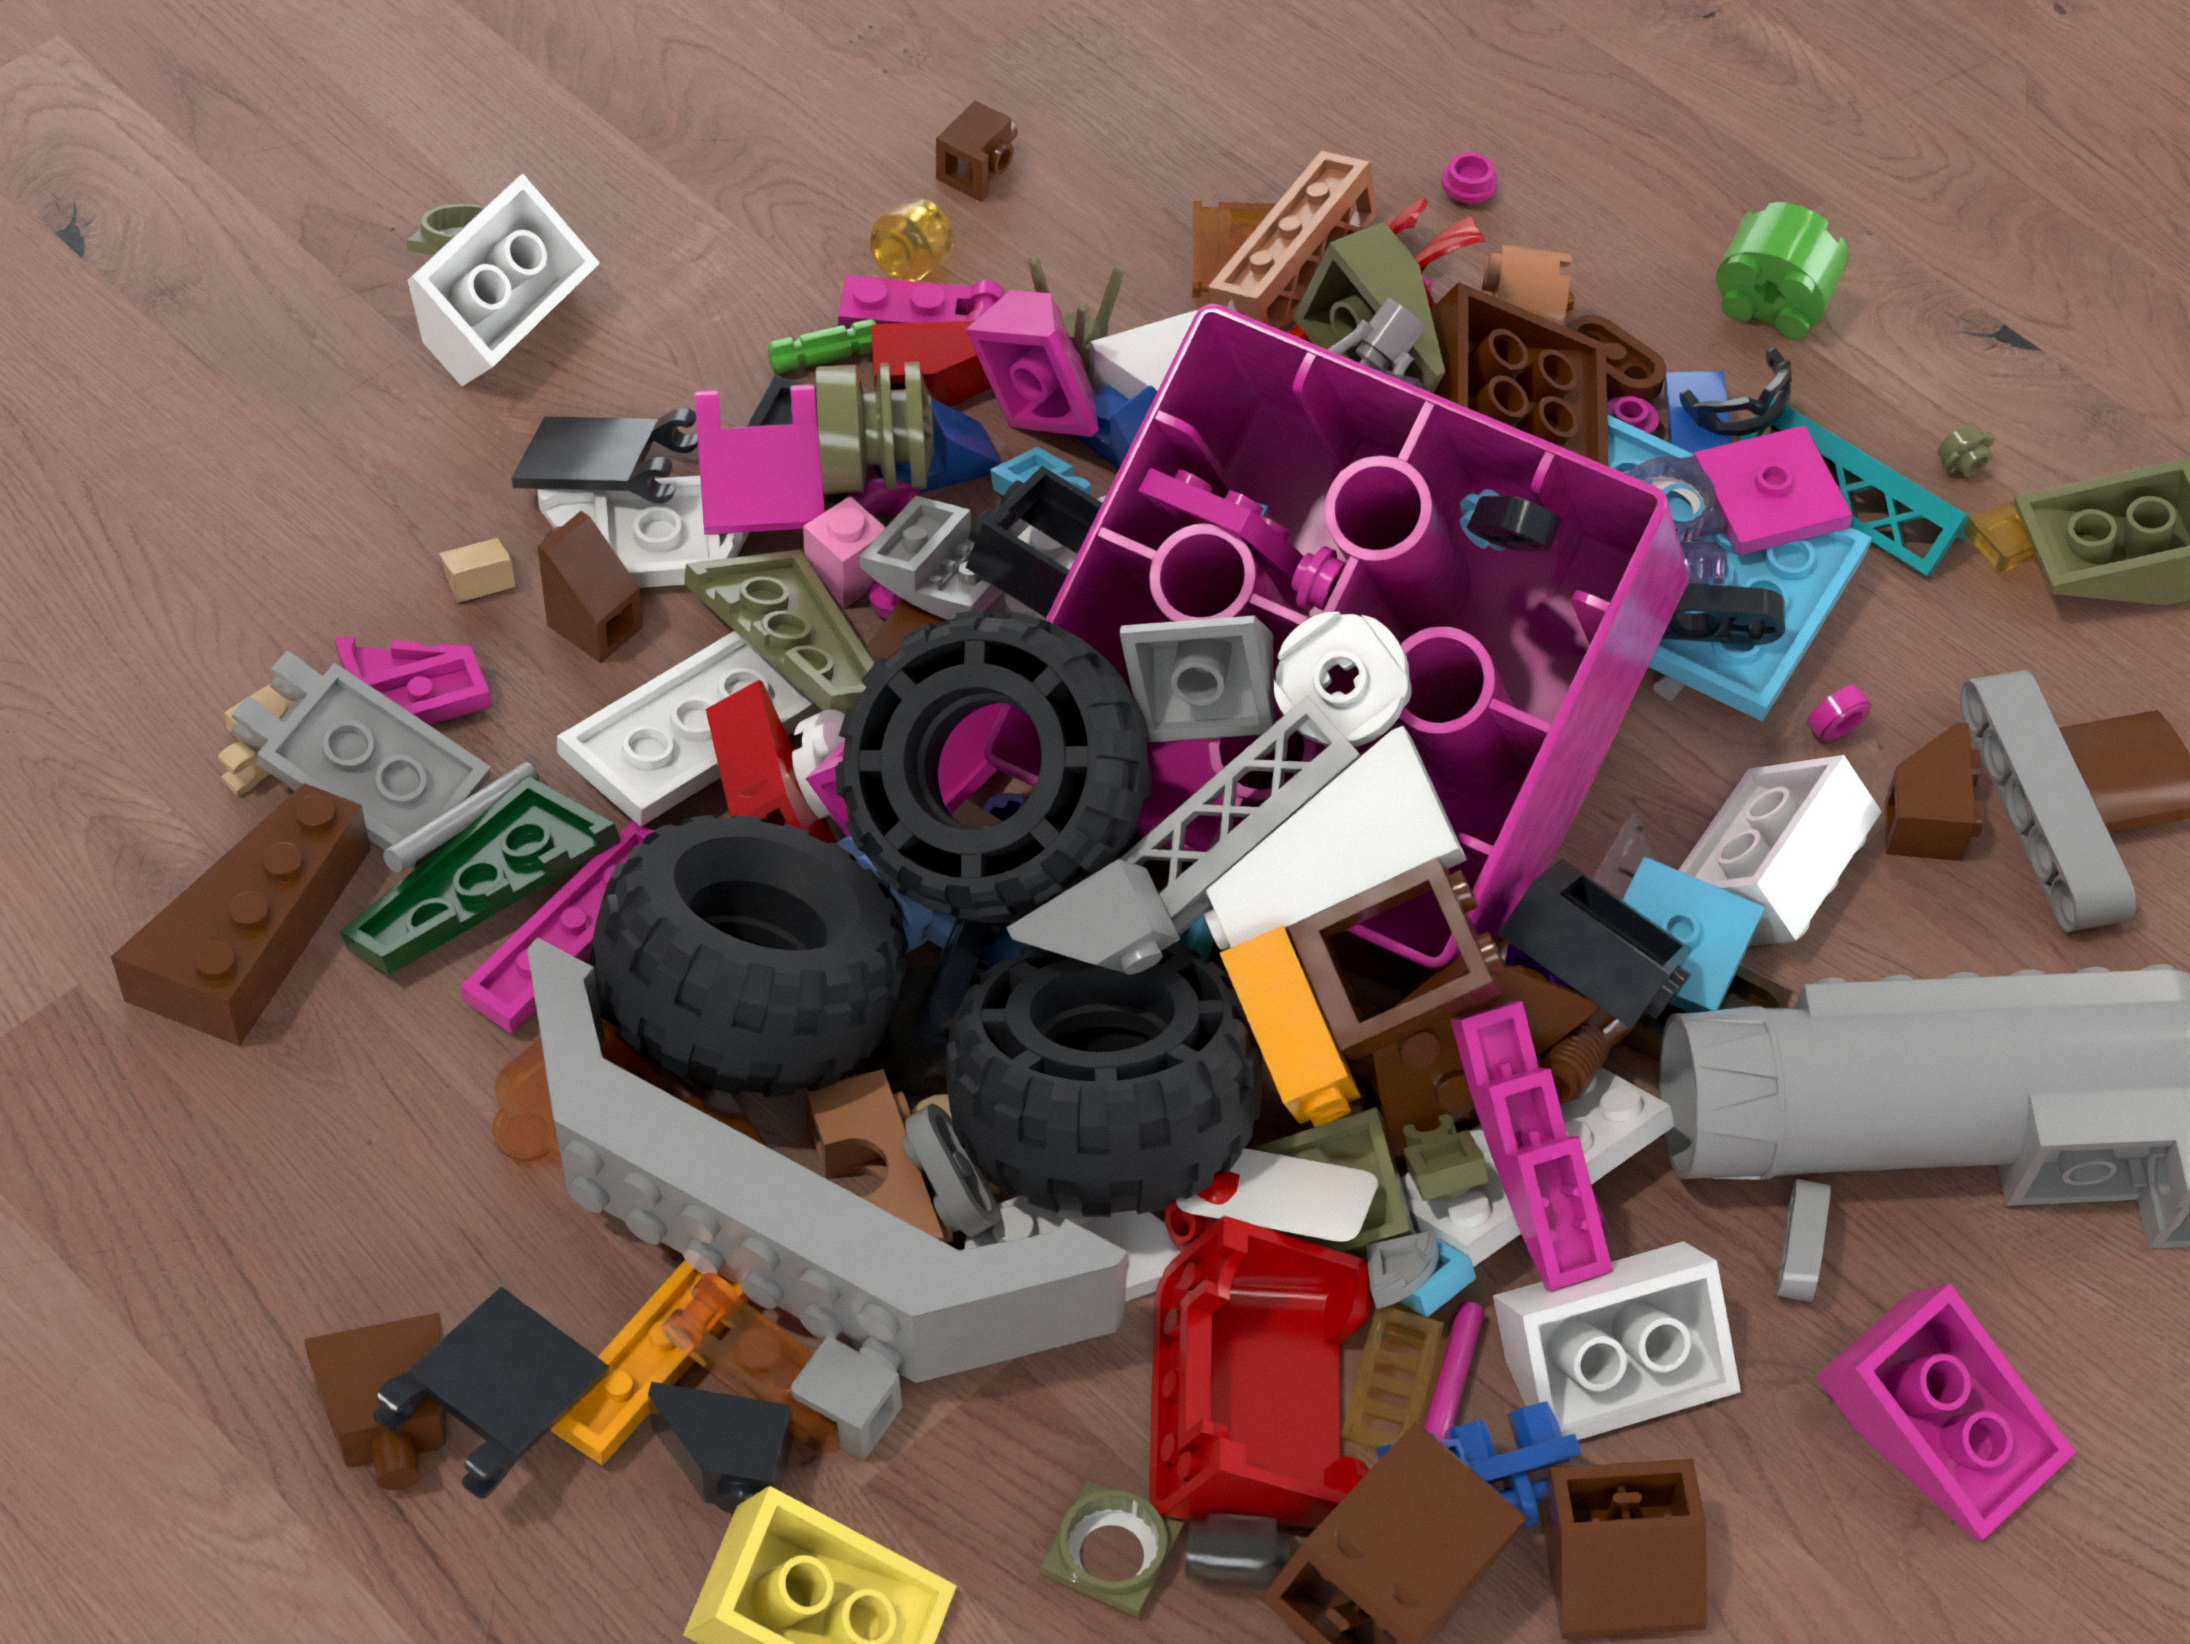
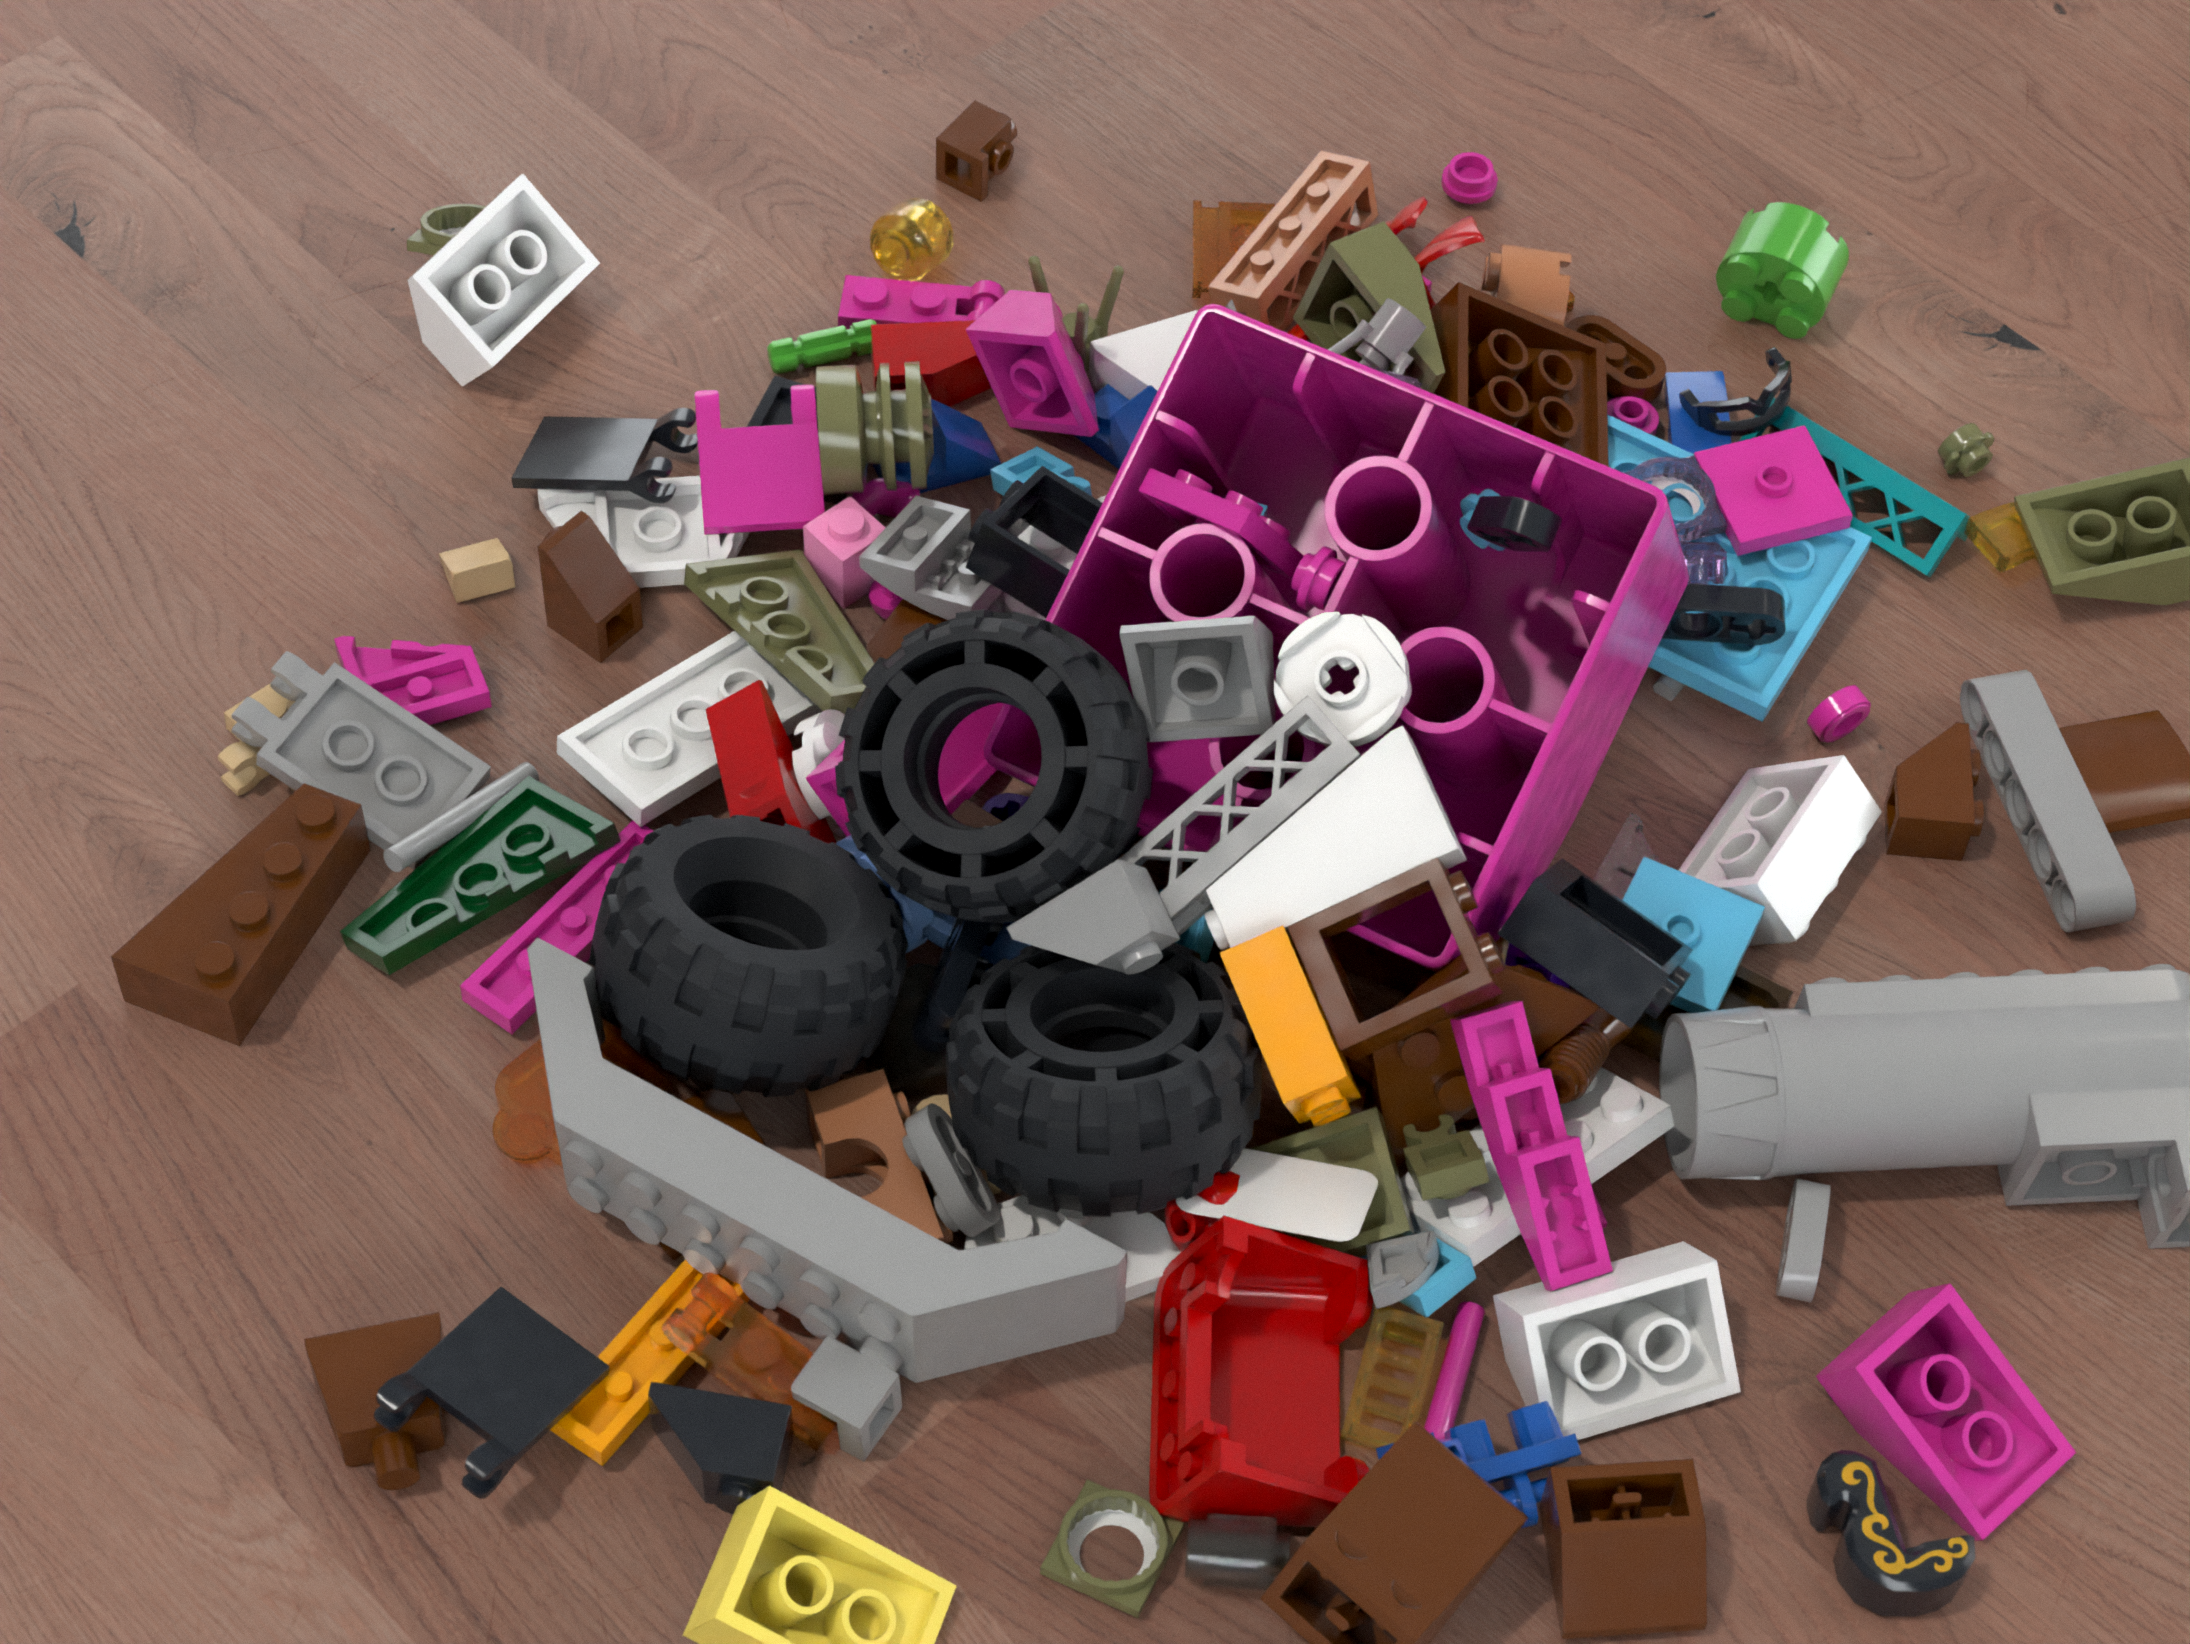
none -> black animal [1806,1450,1976,1617]

